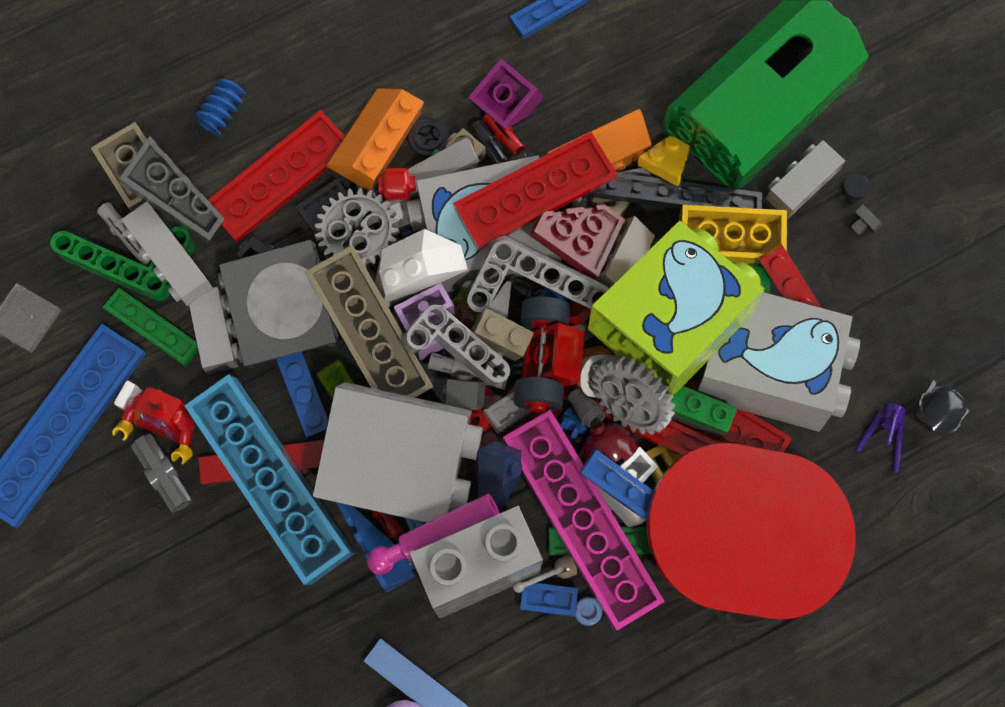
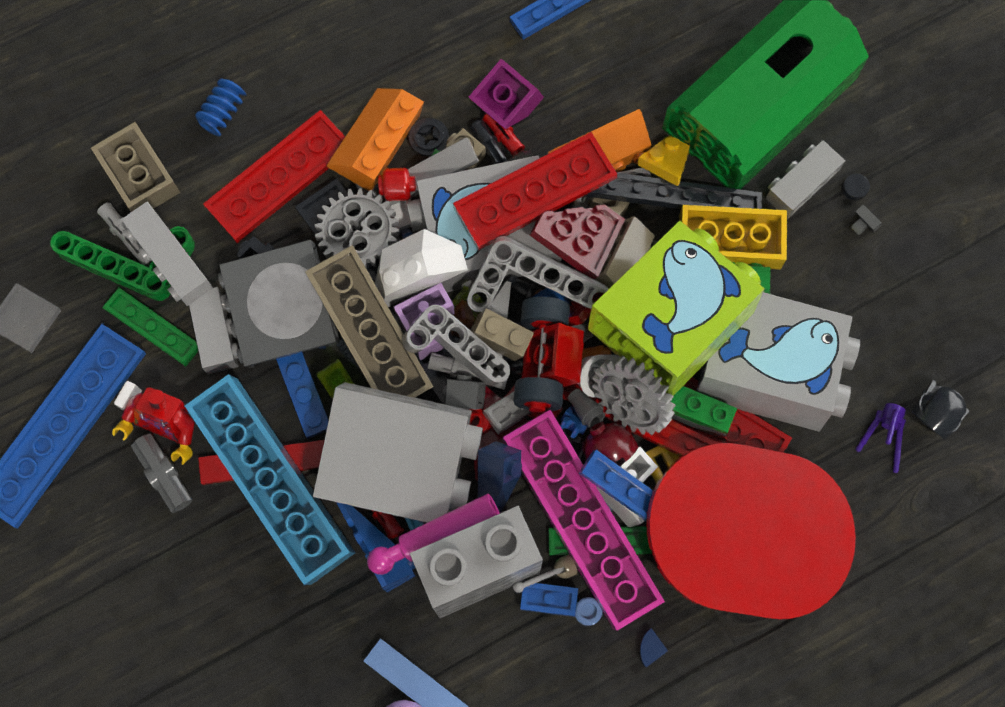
dark grey wedge [119,136,224,243] -> none
red plate [759,243,821,308] -> none
none -> dark blue tile [640,628,668,668]

